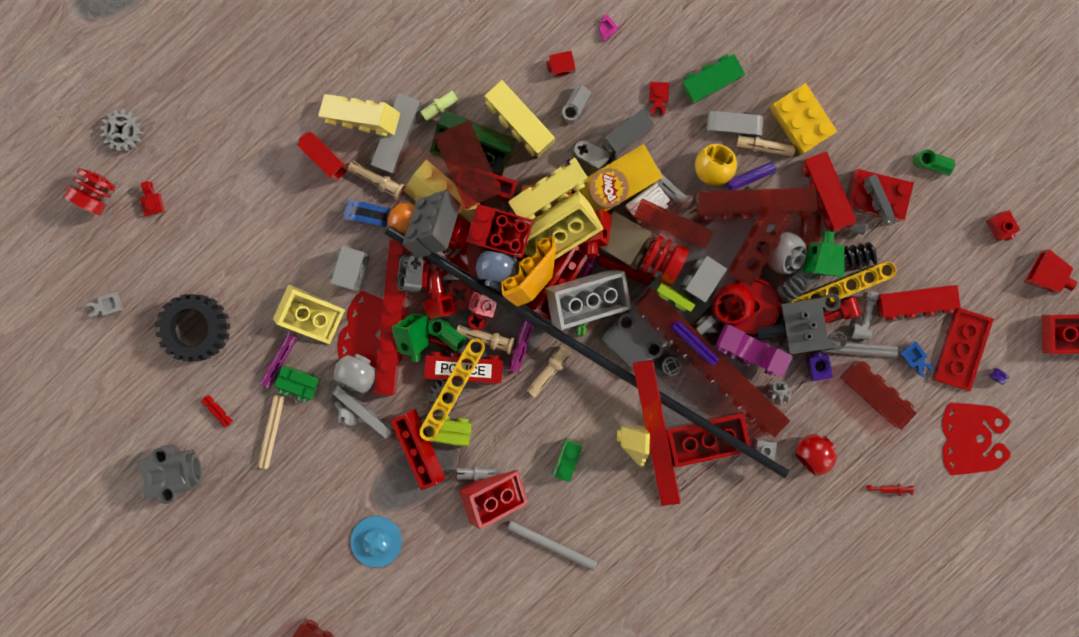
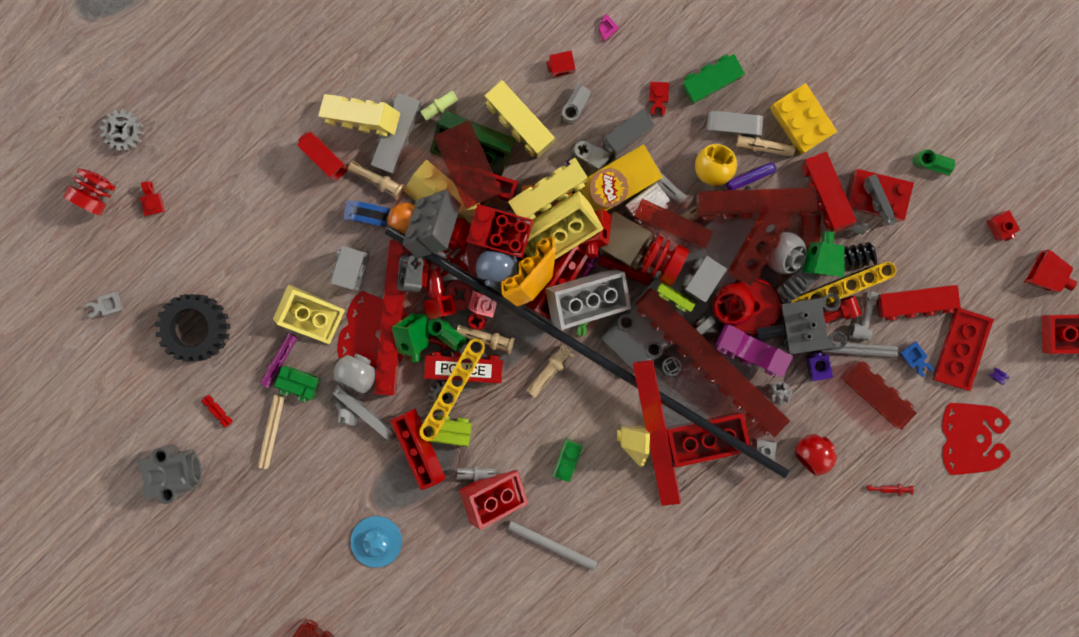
magenta pin [508,320,534,373] -> none
dark purple axle [671,321,719,366] -> none

